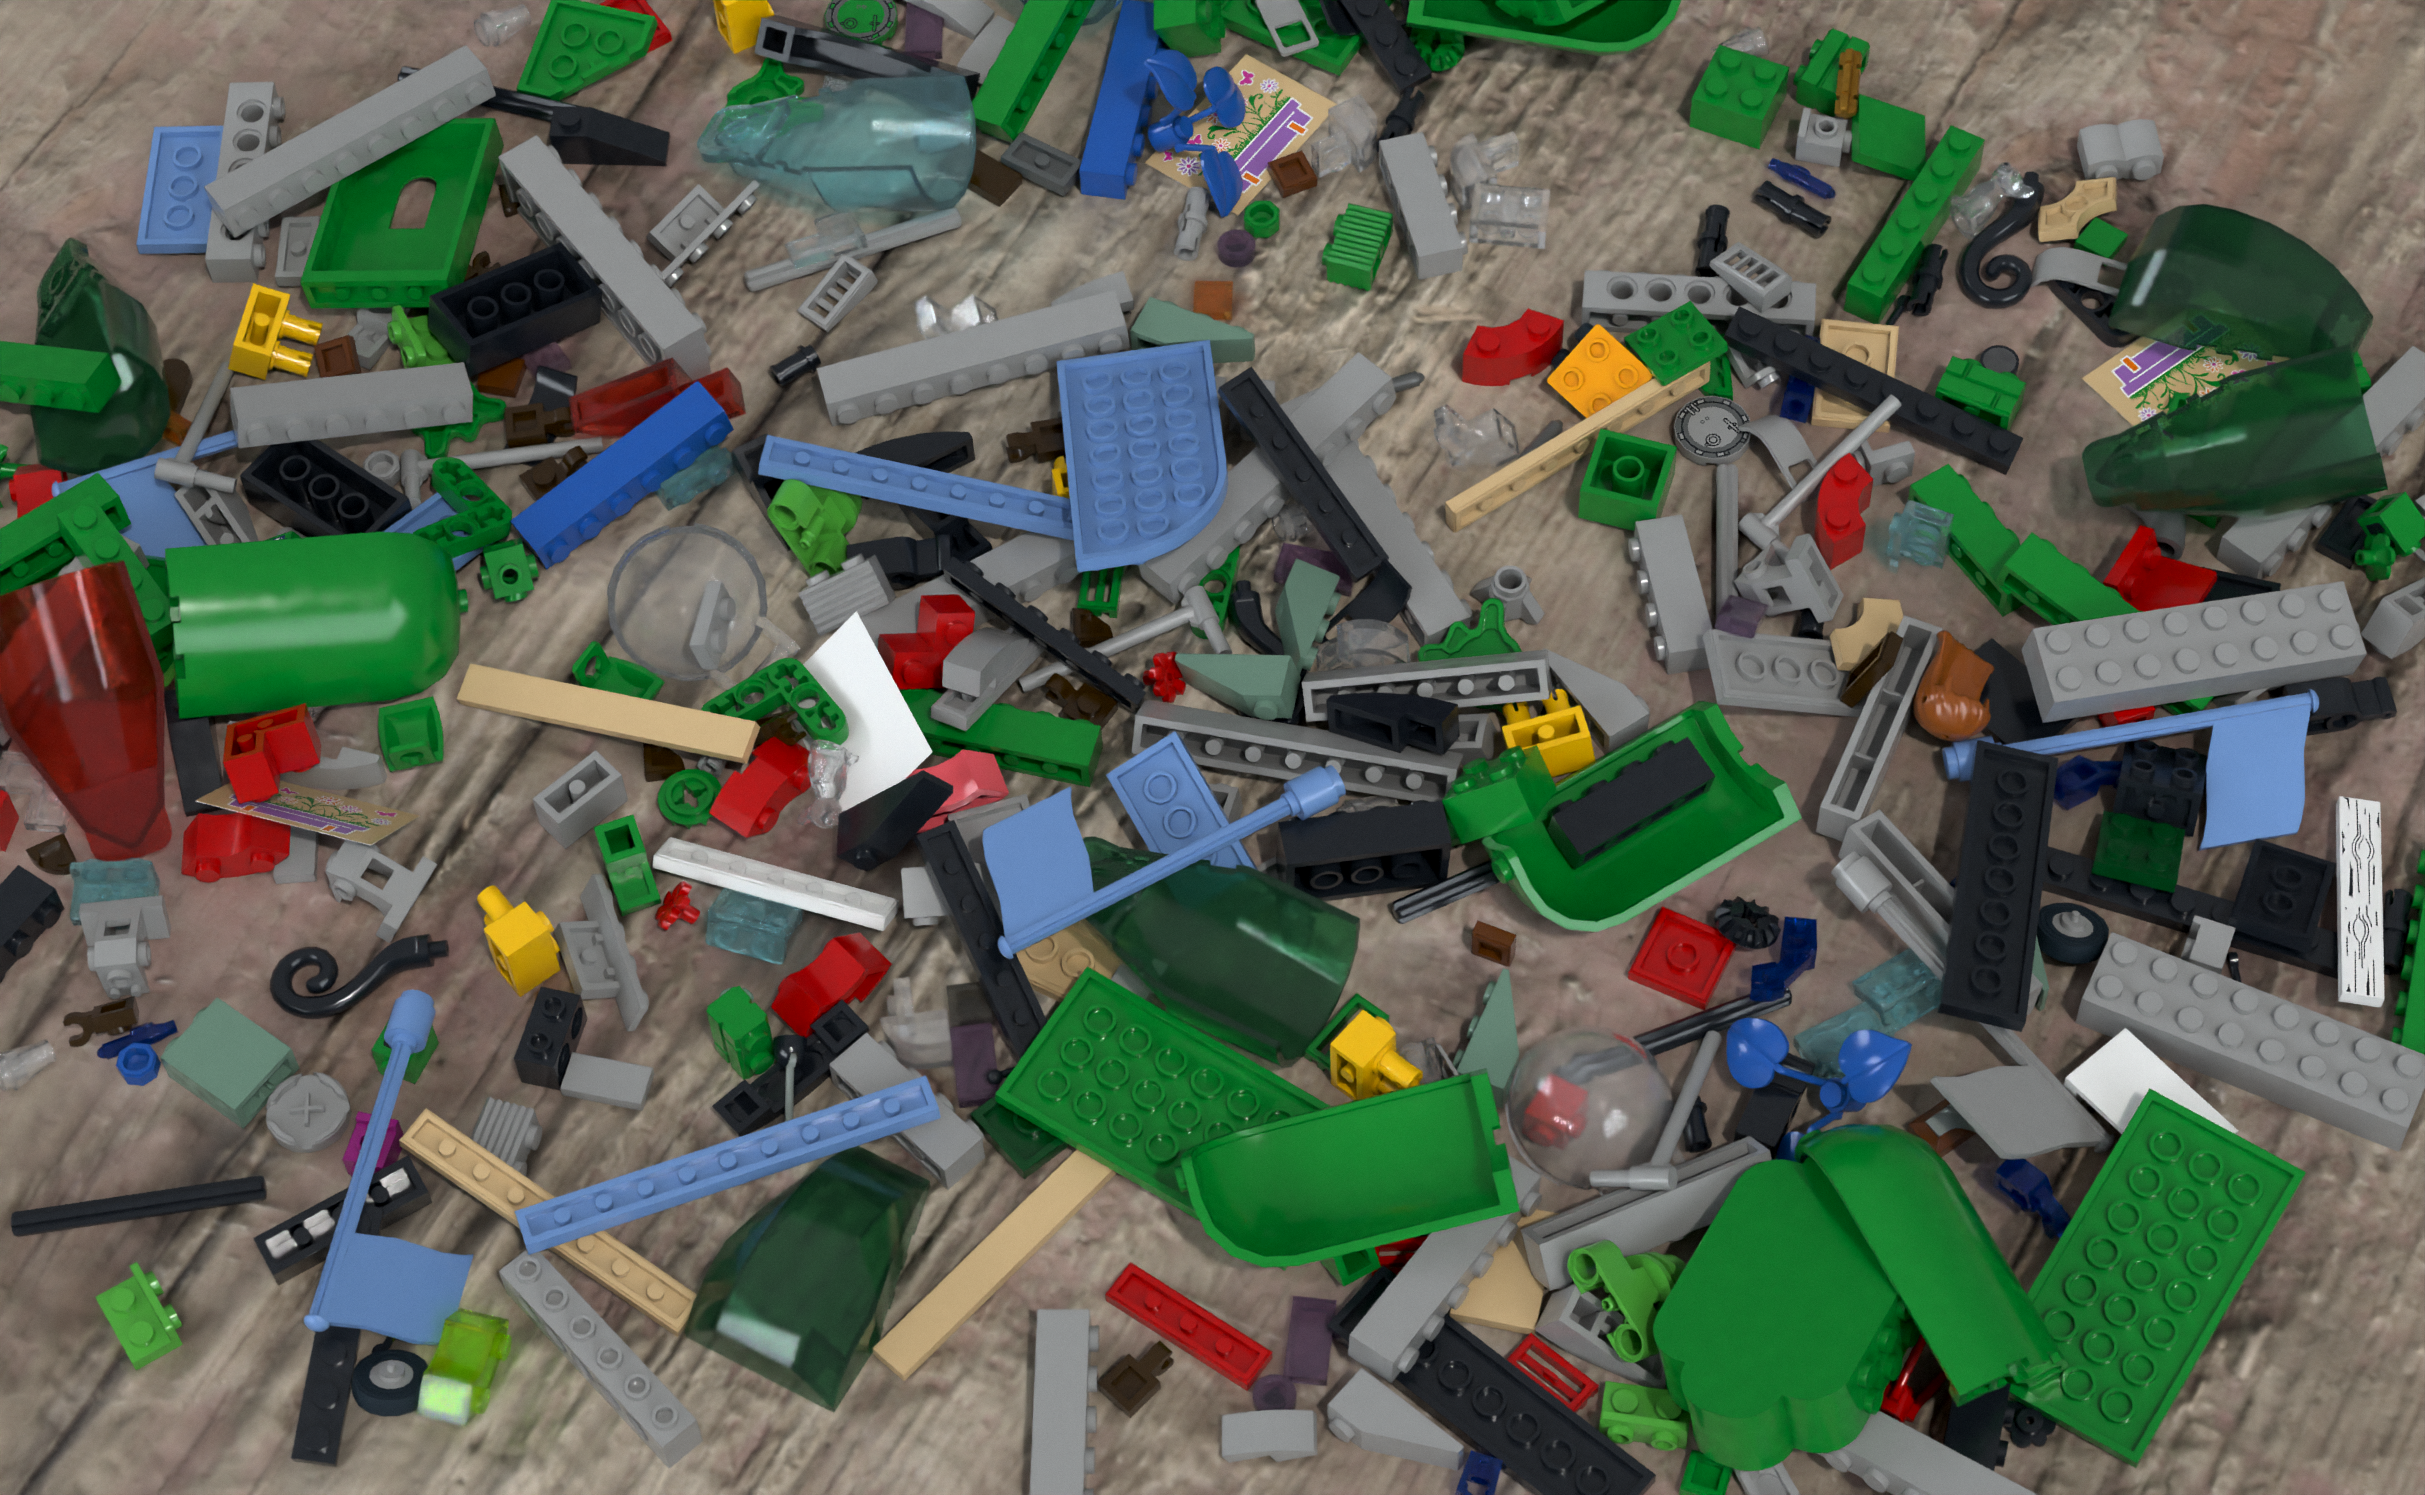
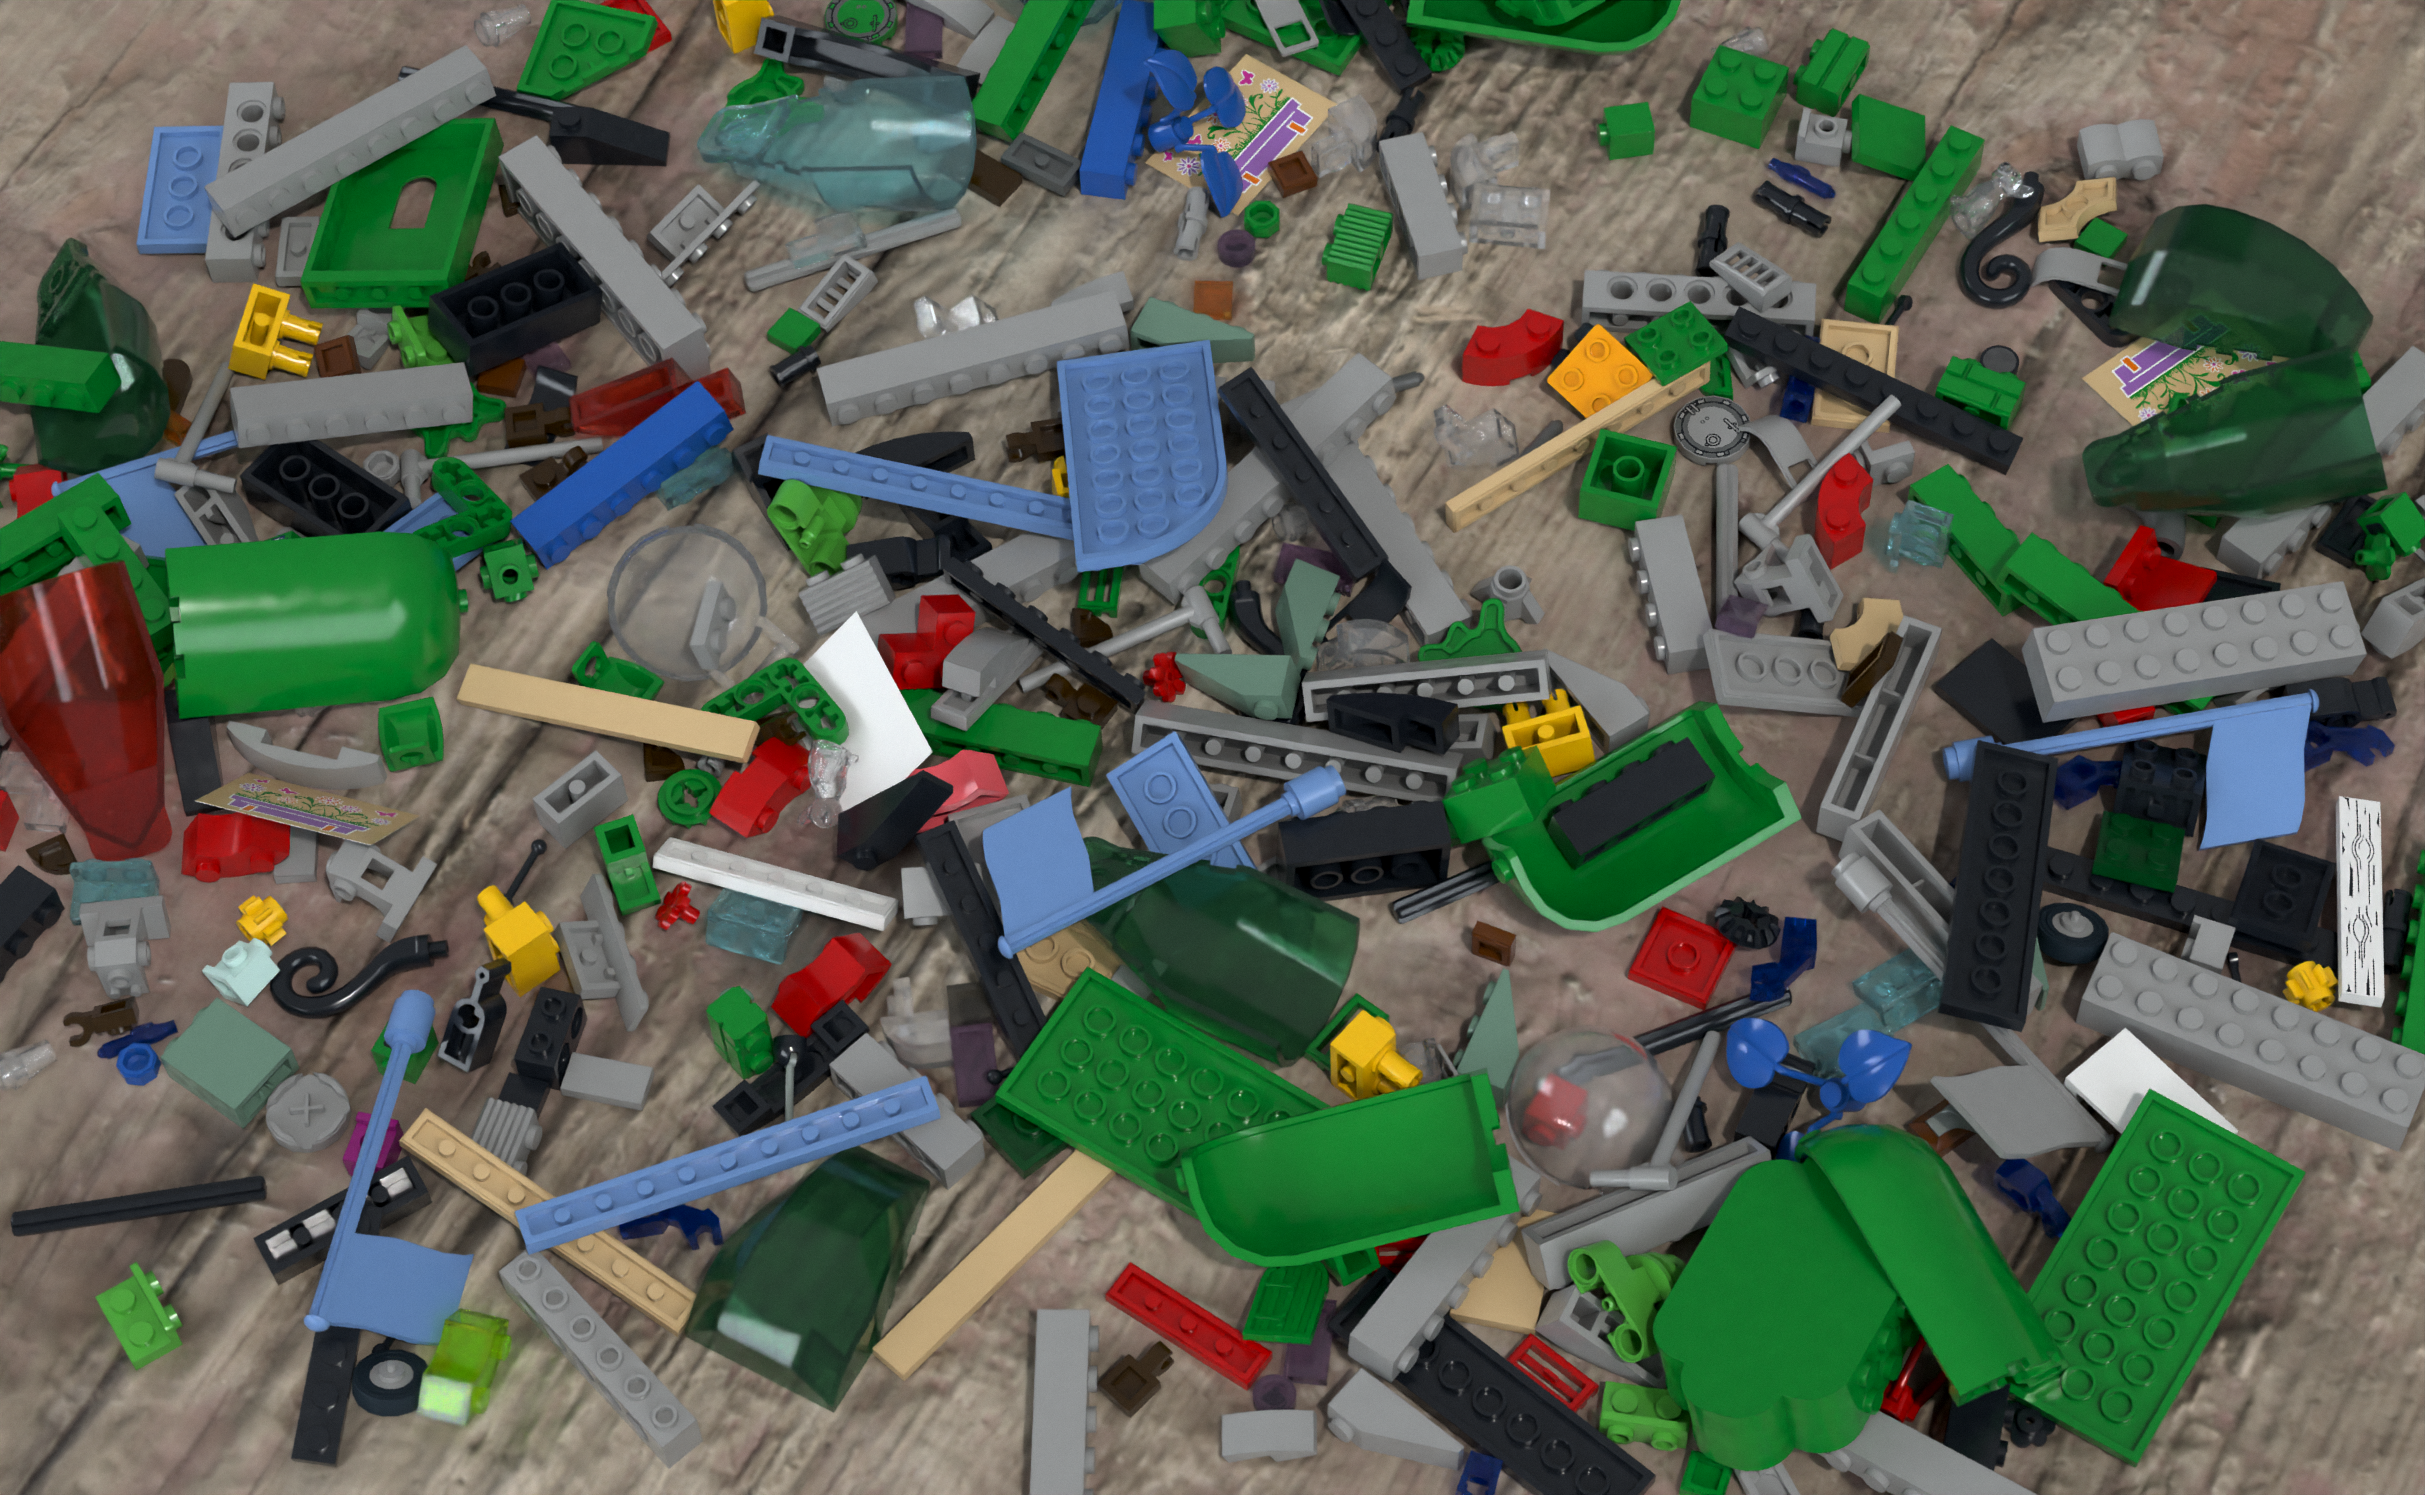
red brick [223,703,321,804] -> none
pearl gold axle [1834,48,1862,120] -> none
black pin [1907,244,1948,316] -> none
dark orange piece [1913,630,1994,742] -> none
none -> light aqua brick [202,938,280,1006]
none -> yellow gear [236,895,288,946]
none -> black piece [437,957,511,1072]
none -> black tile [498,1072,551,1119]
none -> black hinge [503,839,547,906]
none -> clear blue piece [619,1204,724,1251]
none -> green tile [767,308,821,354]
none -> green window [1242,1261,1330,1345]
none -> green brick [1597,102,1655,160]
none -> yellow gear [2282,961,2338,1012]
none -> clear blue piece [2304,720,2395,772]

